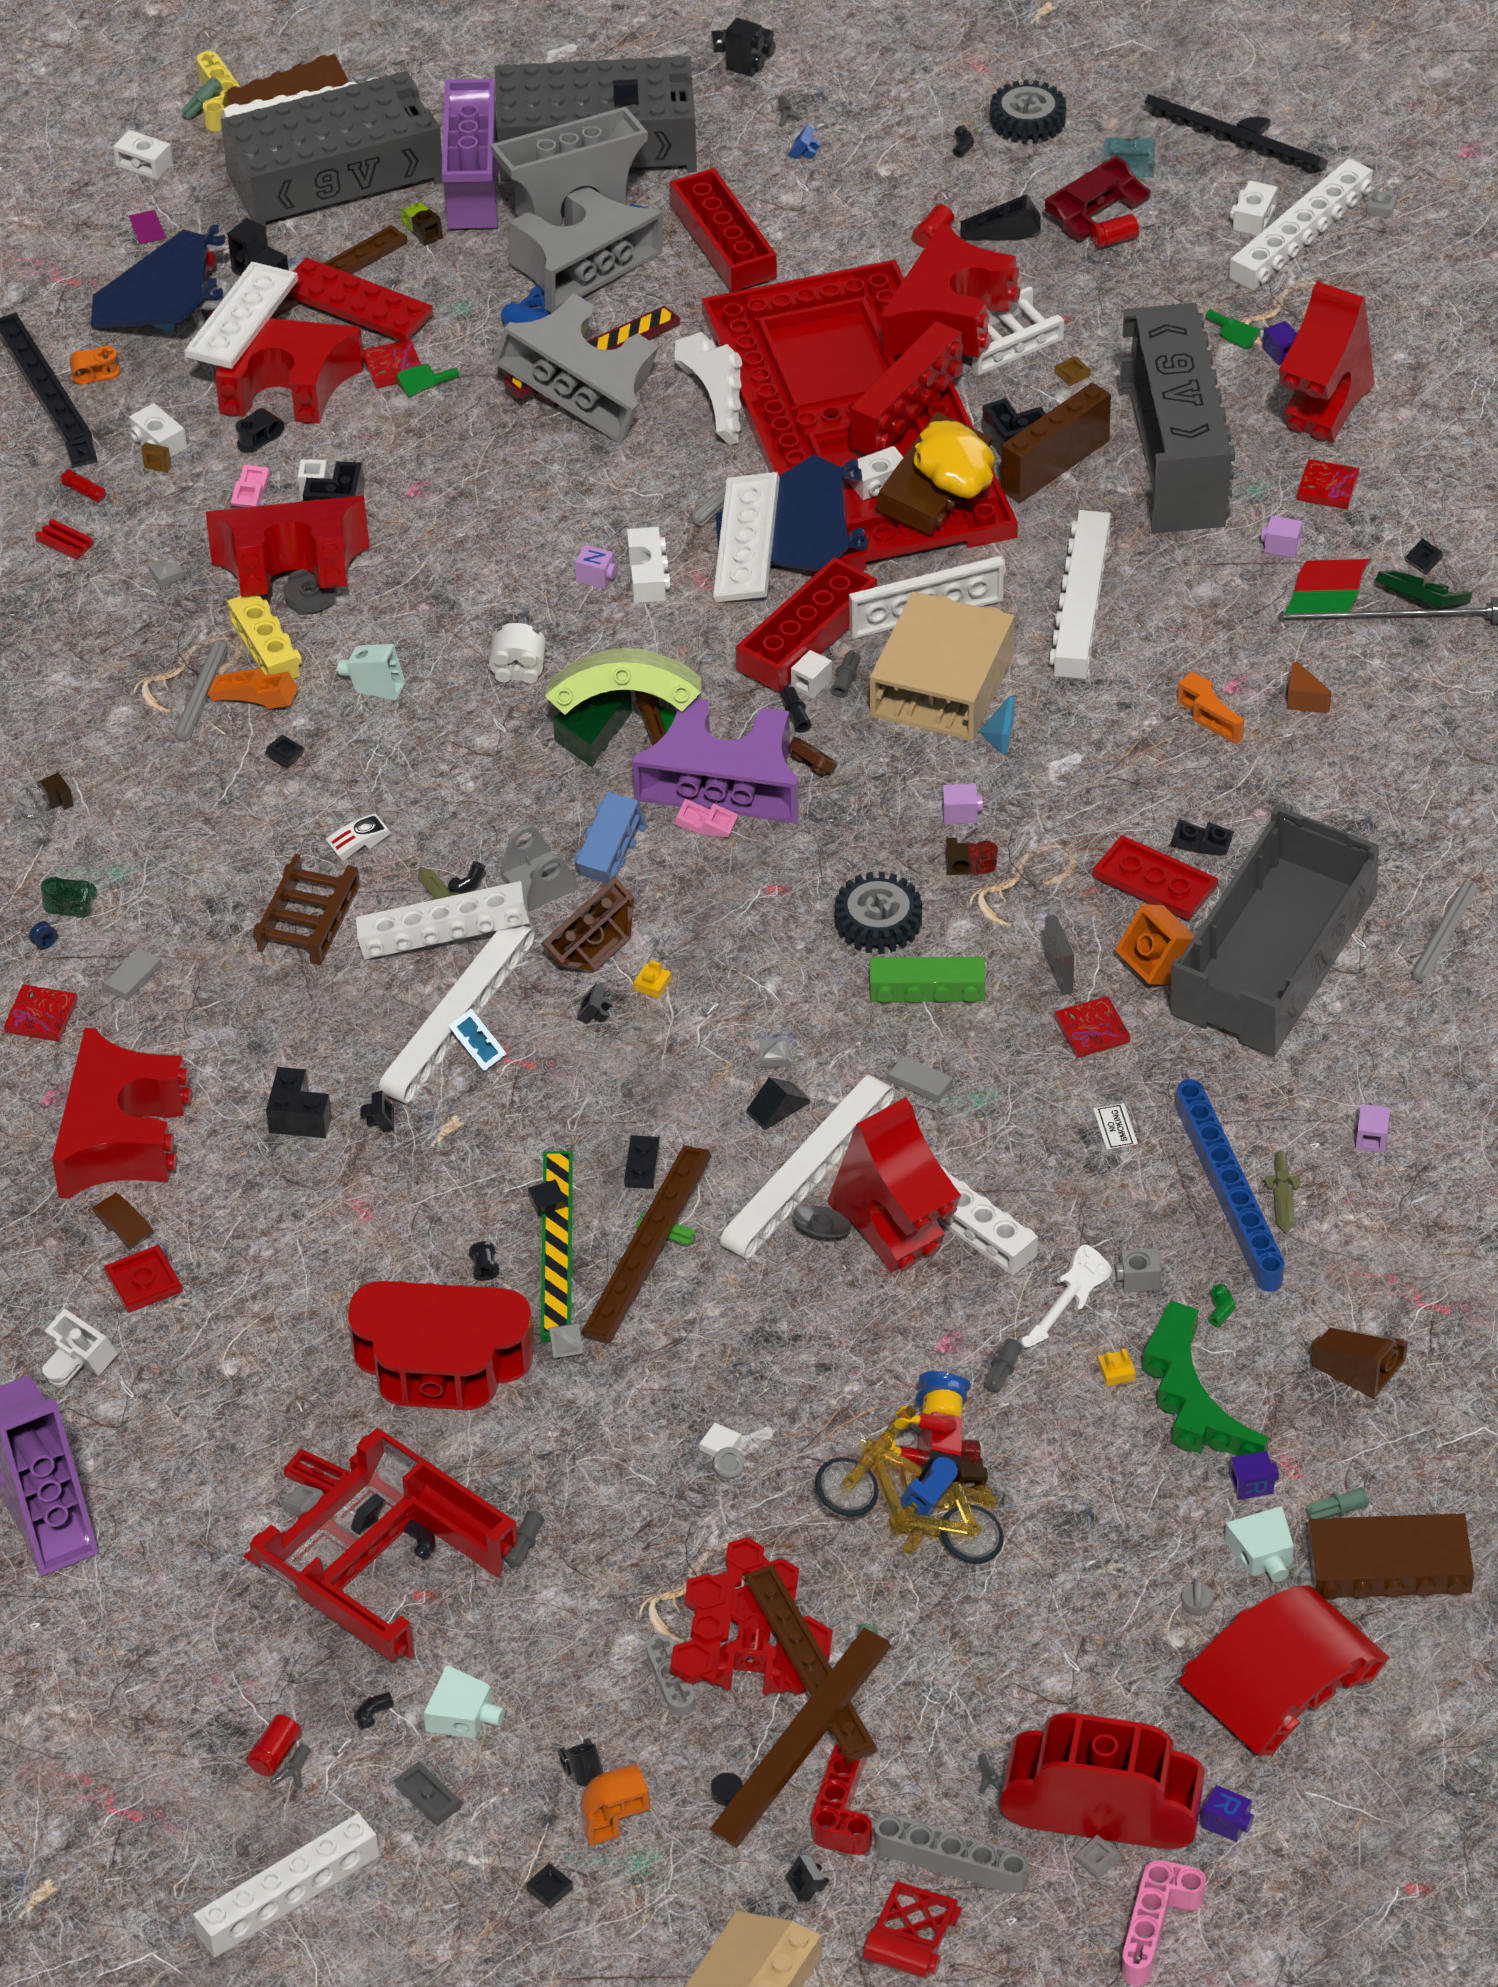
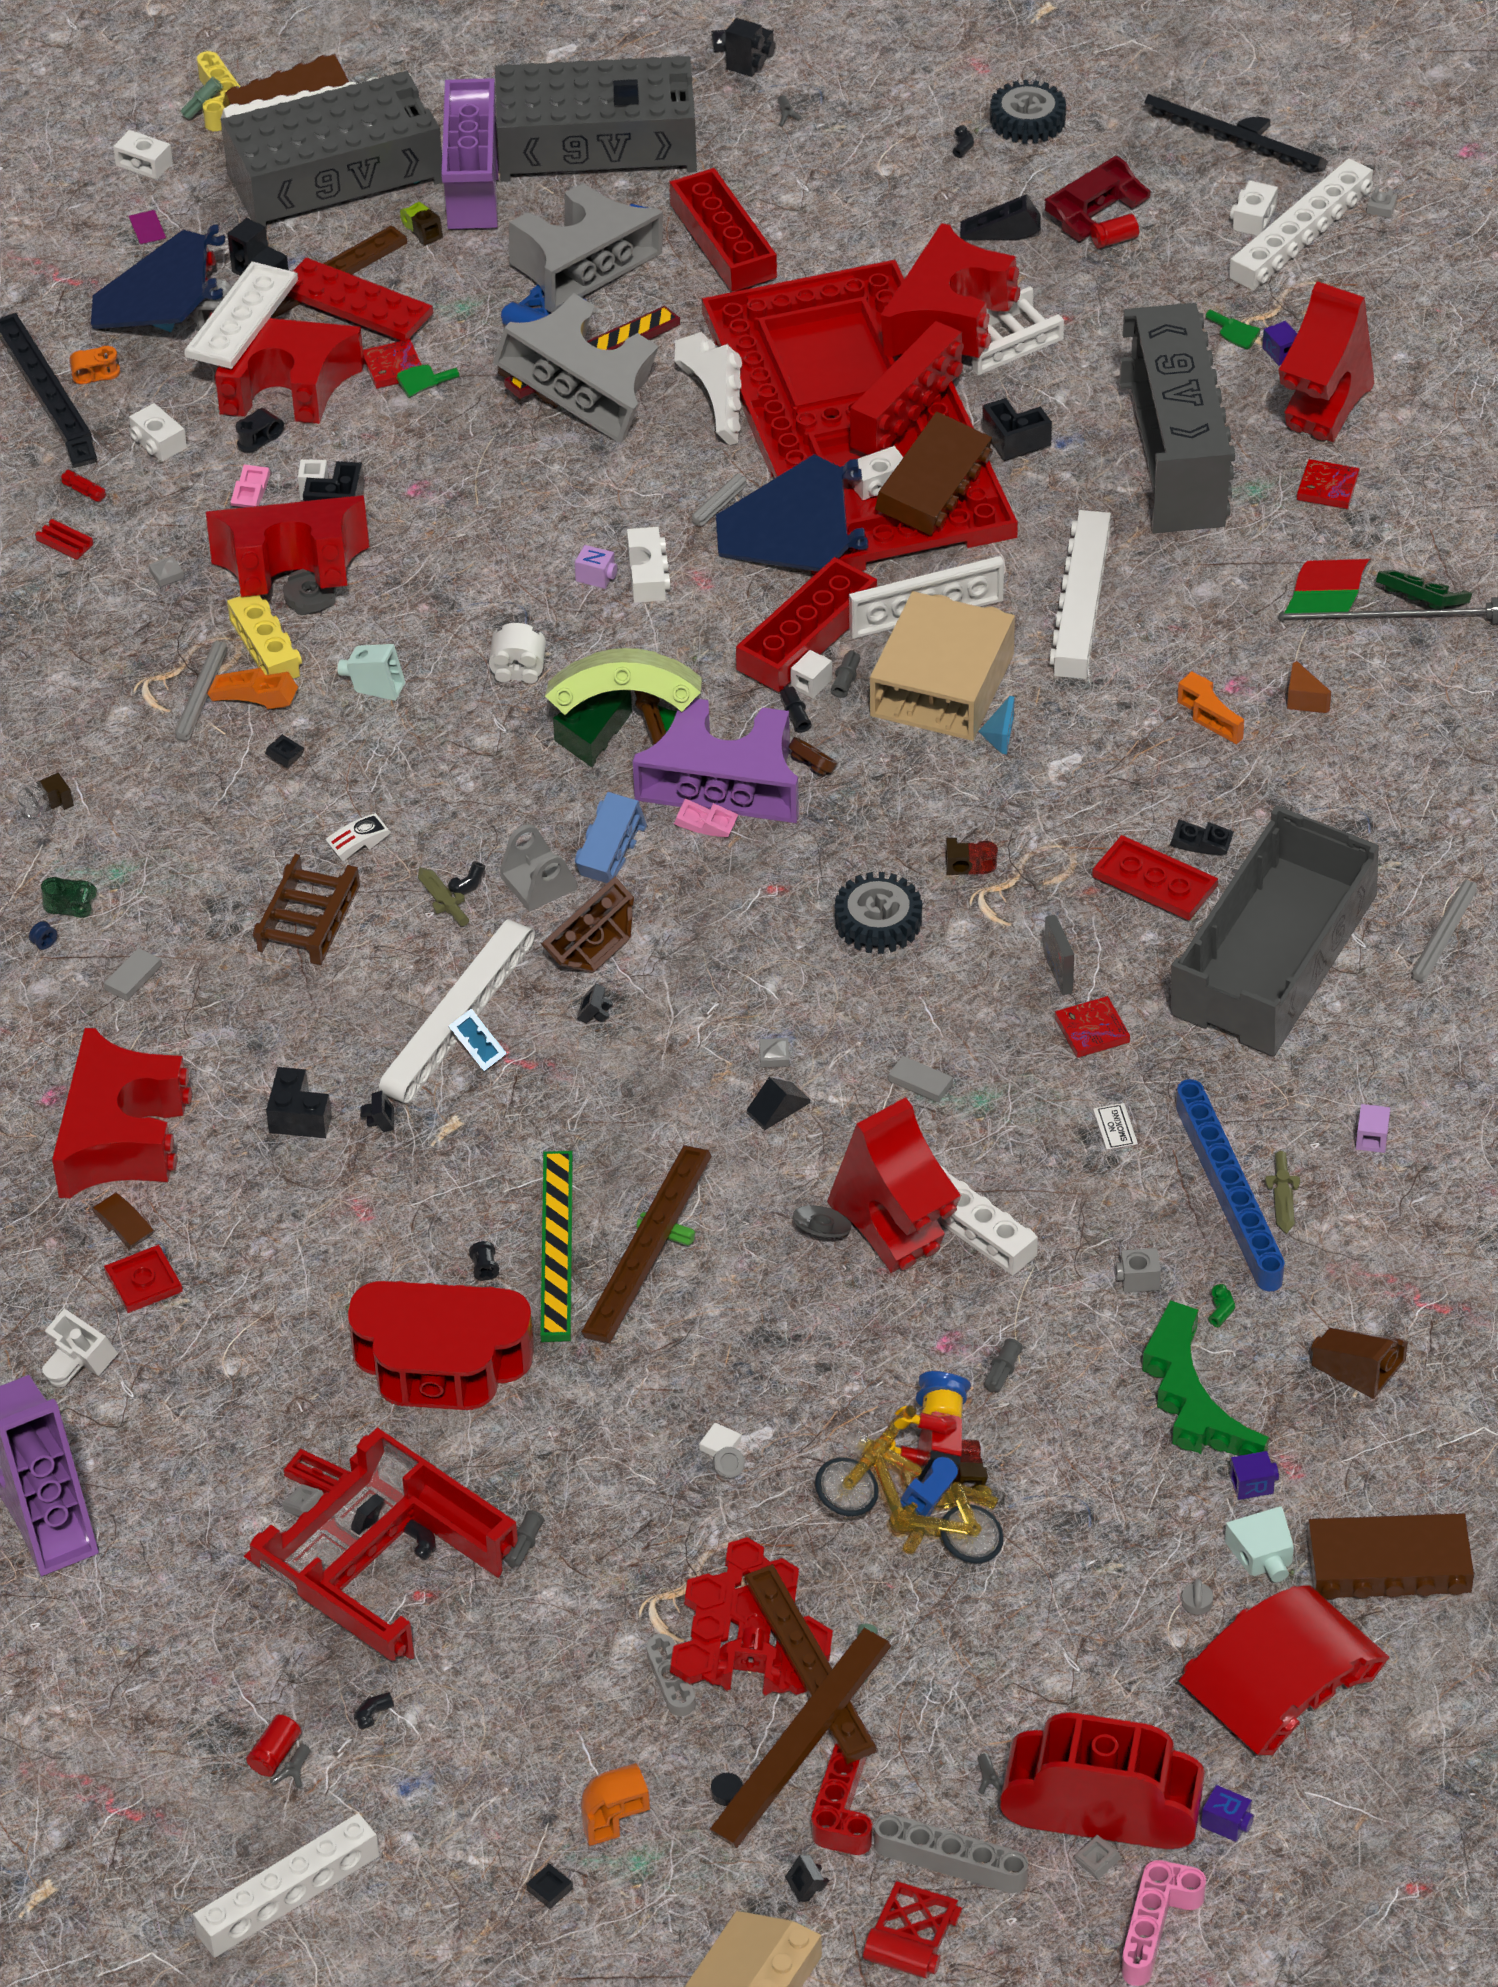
red tile [4,984,78,1042] -> none
pearl gold tile [141,442,171,473] -> none
white brick [356,881,530,960] -> none
dark grey plate [394,1761,462,1826] -> none
light aqua torso [424,1665,505,1738] -> none
light grey piece [490,107,648,226] -> none
black tile [528,1179,566,1215] -> none
light grey tile [548,1323,583,1358] -> none
black piece [558,1738,603,1785] -> none
black plate [624,1135,660,1189] -> none
yellow tile [633,960,672,999] -> none
white tile [713,472,780,602] -> none
white beam [720,1075,895,1259] -> none
blue tile [789,125,820,160] -> none
bright green brick [870,957,985,1002] -> none
red piece [912,204,955,248] -> none
yellow piece [914,421,995,499] -> none
lavender brick [943,784,983,824] -> none
reddish brown brick [1001,382,1111,504] -> none
white piece [1019,1245,1112,1348] -> none
pearl gold tile [1054,356,1091,386] -> none
yellow tile [1098,1348,1136,1387] -> none
clear light blue slope [1104,137,1154,178] -> none
orange brick [1115,904,1195,985] -> none
lavender brick [1261,516,1303,558] -> none
sand green axle [1306,1487,1369,1519] -> none
black tile [1405,538,1444,575] -> none

